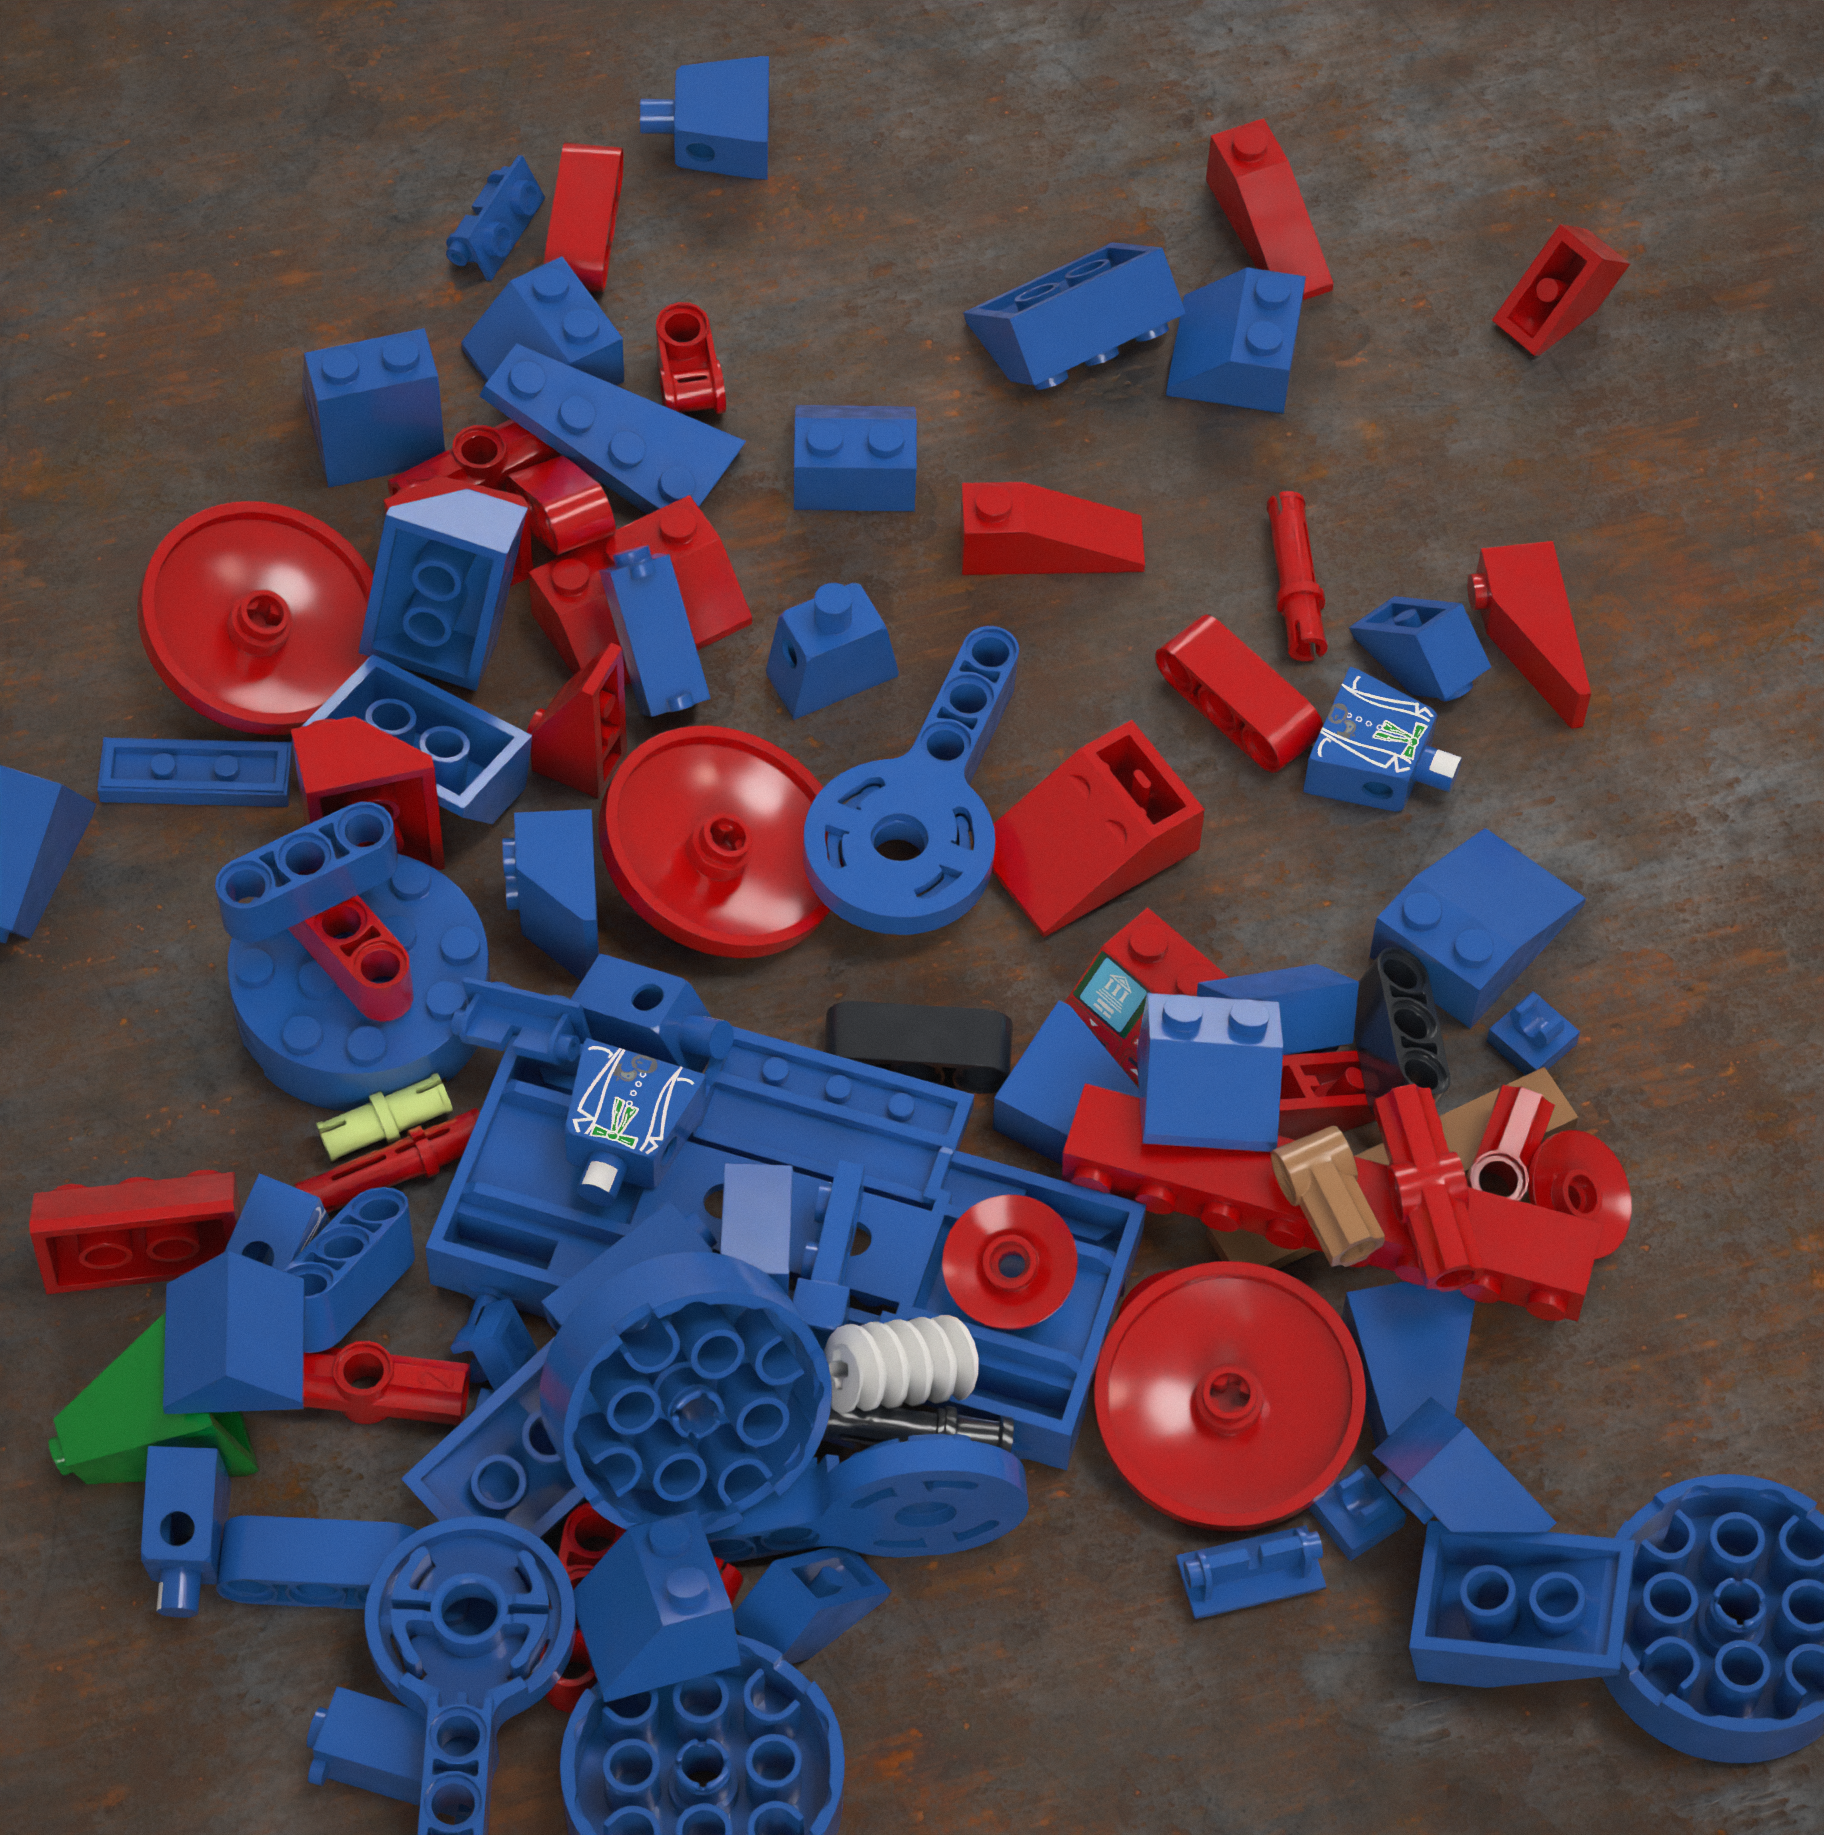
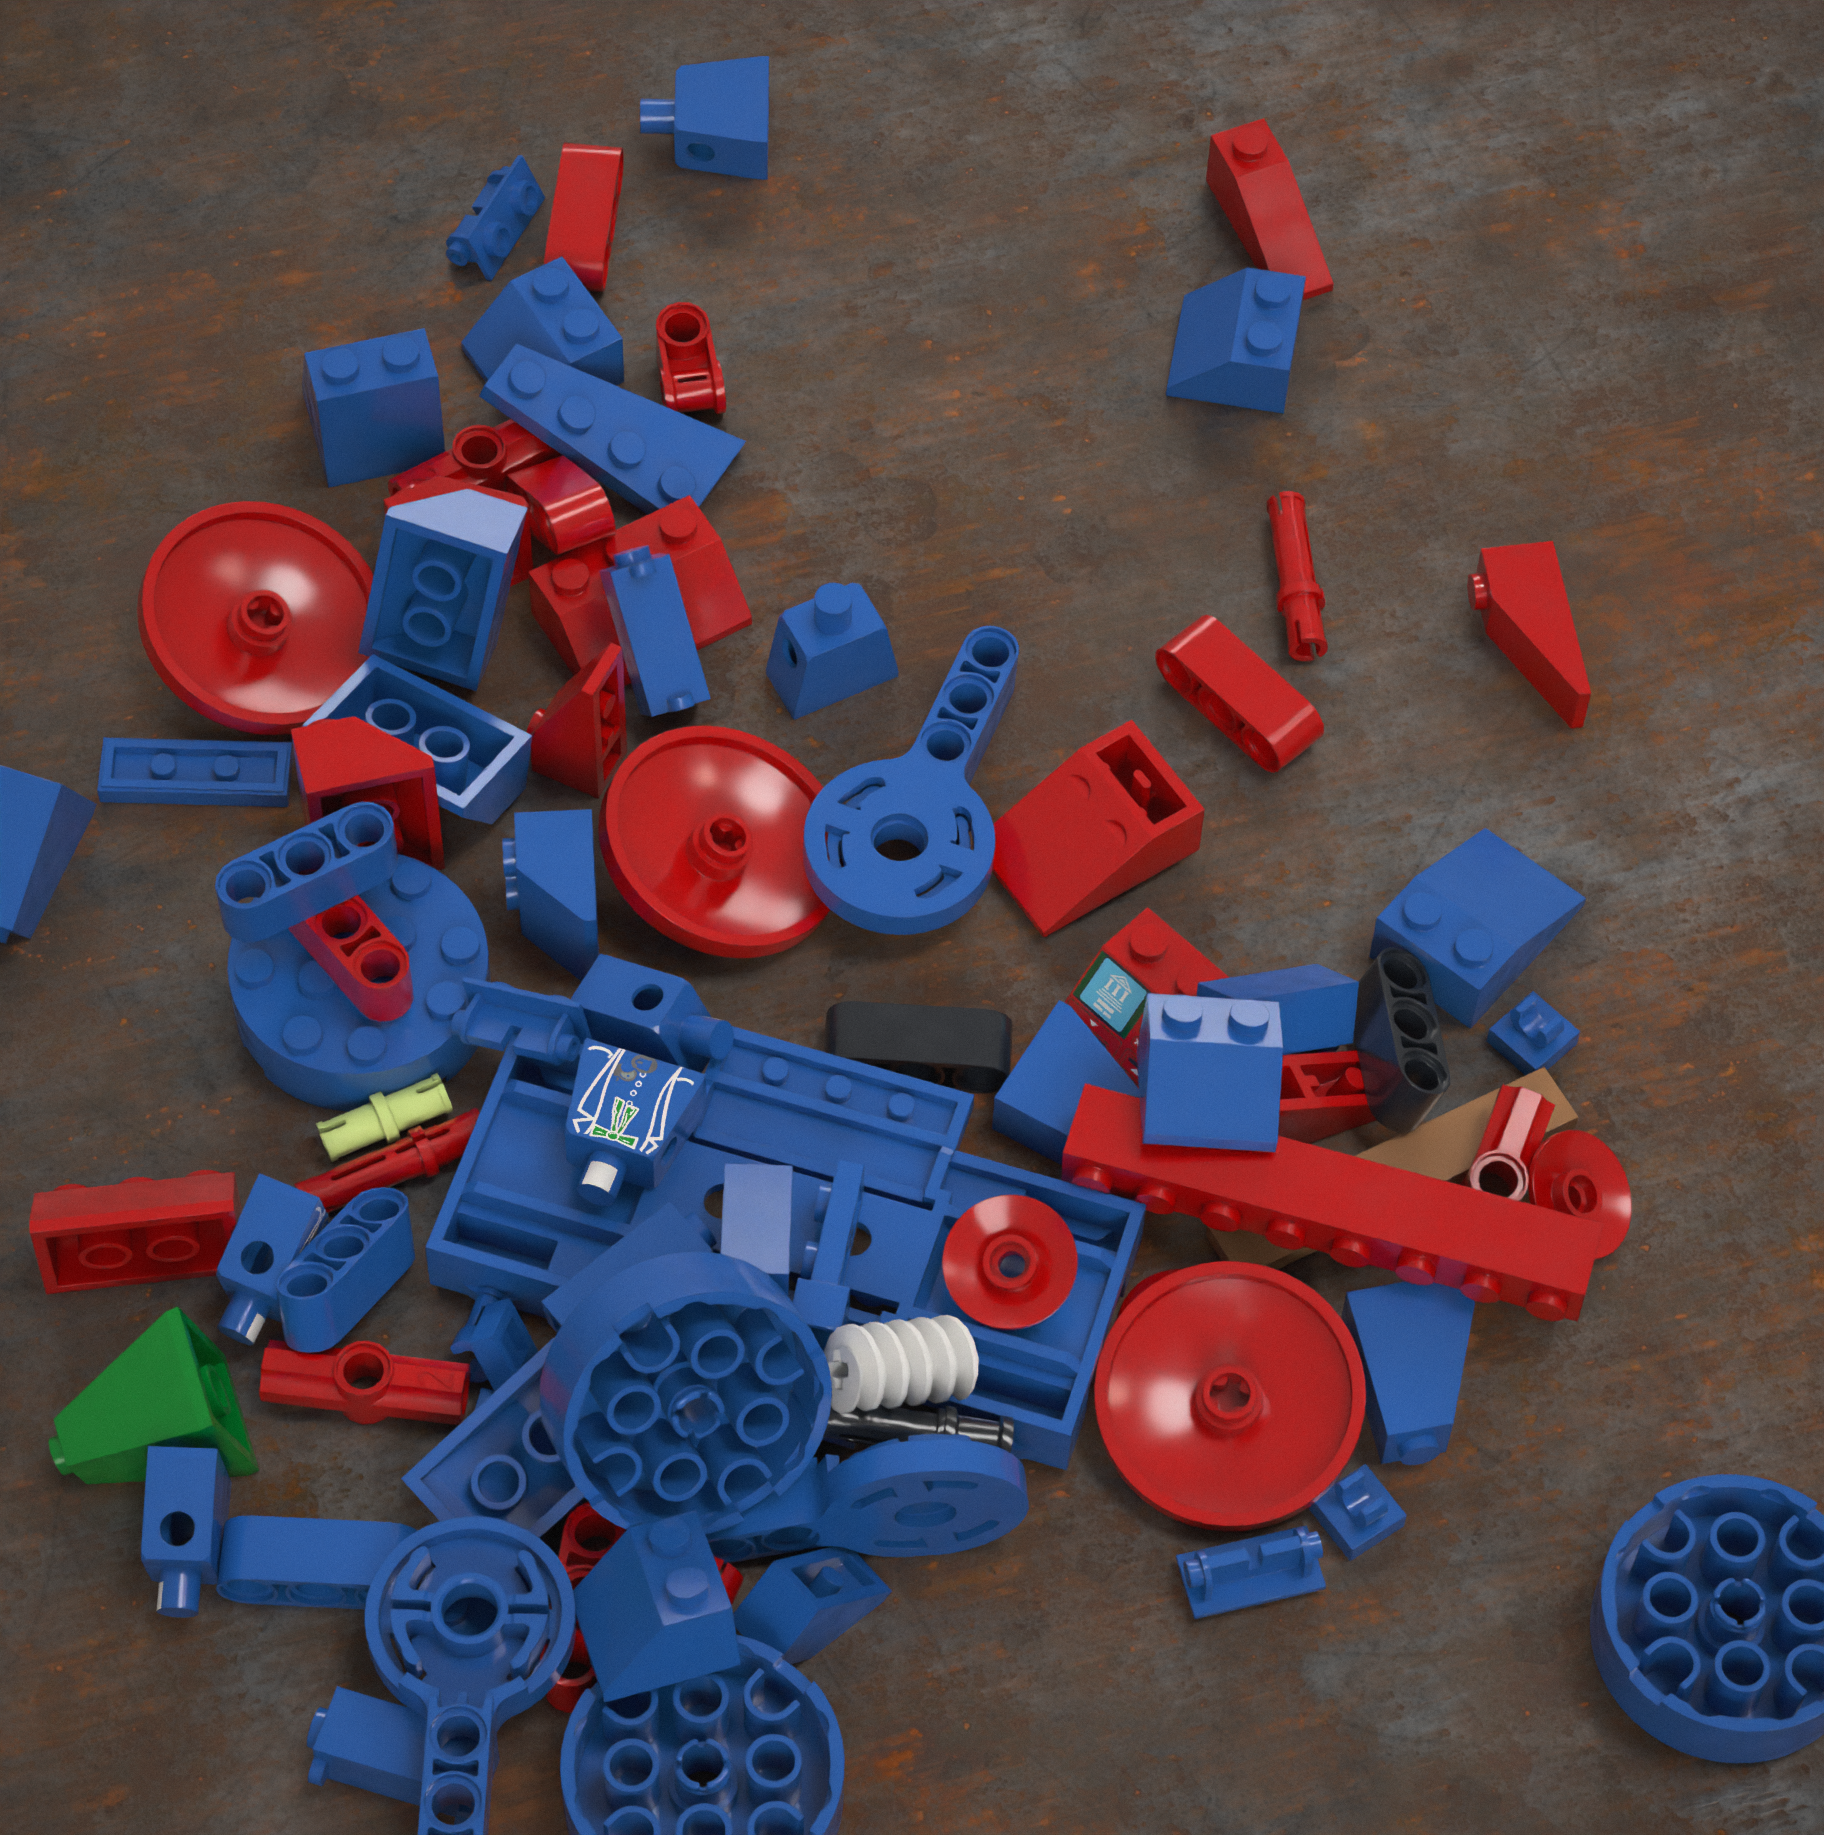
blue slope [163,1250,305,1414] -> none
blue slope [794,405,917,511] -> none
red slope [960,482,1145,575] -> none
blue slope [963,242,1186,390] -> none
medium nougat piece [1271,1125,1385,1267] -> none
blue torso [1303,667,1462,812] -> none
blue slope [1349,596,1491,701] -> none
blue slope [1372,1397,1557,1532] -> none
red piece [1373,1084,1484,1293] -> none
blue slope [1409,1520,1636,1688] -> none
red slope [1492,224,1630,356] -> none

